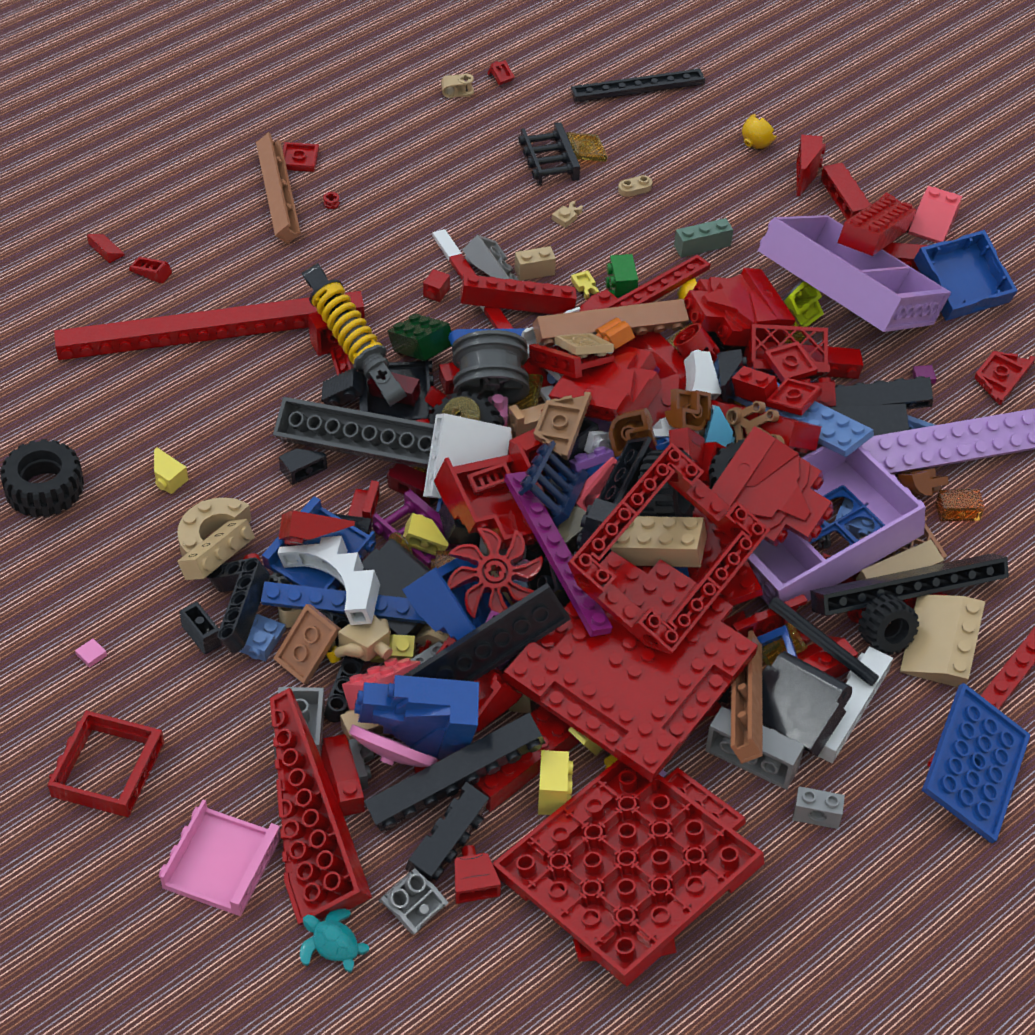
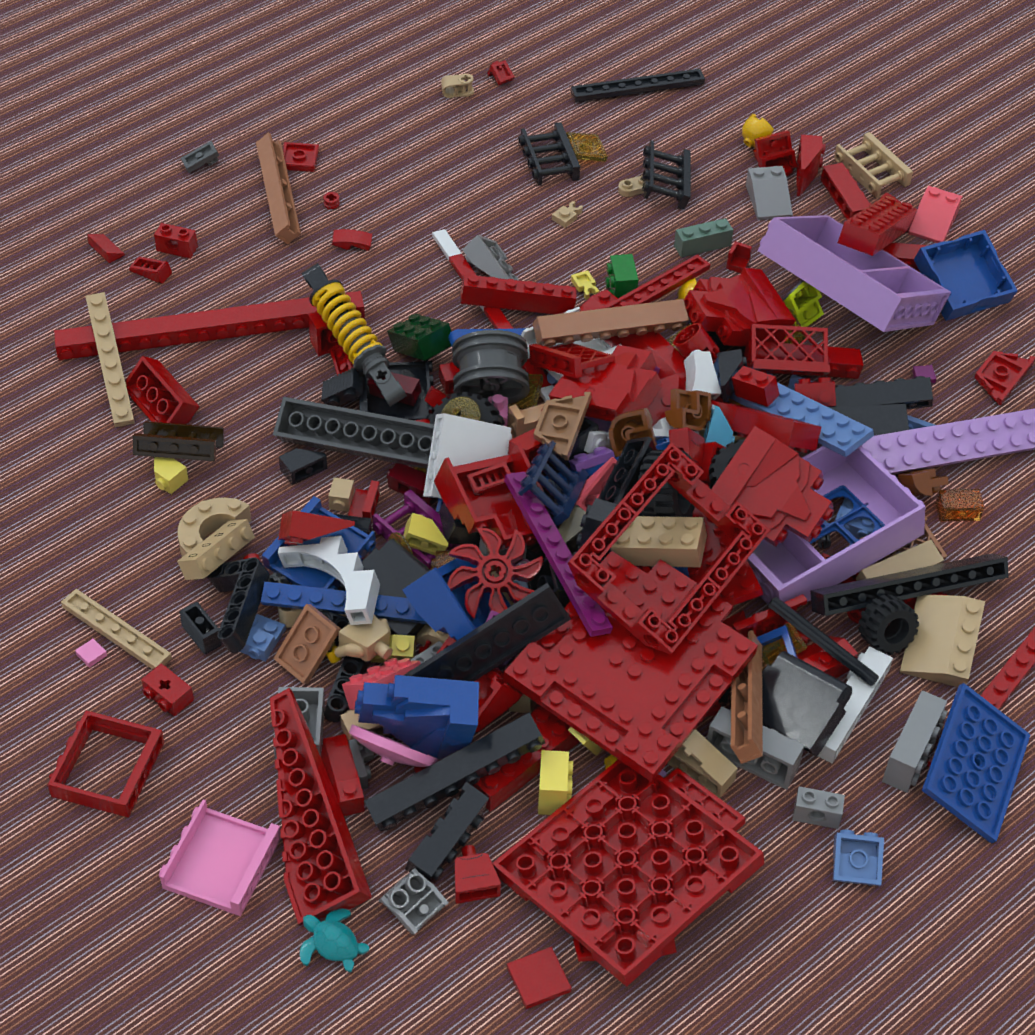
black tyre [0,439,84,517] -> none
red brick [423,269,450,302] -> none
tan brick [514,246,556,281] -> none
tan plate [554,333,614,358] -> none
orange brick [595,317,635,350] -> none
medium nougat plant [726,401,785,444] -> none
red plate [763,341,818,382] -> none
red plate [766,378,822,416] -> none
none -> tan plate [61,589,172,670]
none -> tan plate [85,292,135,427]
none -> red slope [125,356,200,424]
none -> dark brown fence [133,421,224,461]
none -> red brick [141,663,194,717]
none -> red brick [154,223,198,259]
none -> dark grey hinge [181,141,219,173]
none -> tan brick [328,478,355,512]
none -> red slope [331,229,372,251]
none -> red tile [507,947,572,1009]
none -> black fence [642,140,691,210]
none -> tan wedge [667,729,738,798]
none -> red panel [726,241,752,273]
none -> light grey slope [746,166,793,220]
none -> red piece [753,130,797,177]
none -> medium blue plate [832,830,884,886]
none -> tan fence [834,132,913,199]
none -> light grey brick [882,690,948,793]

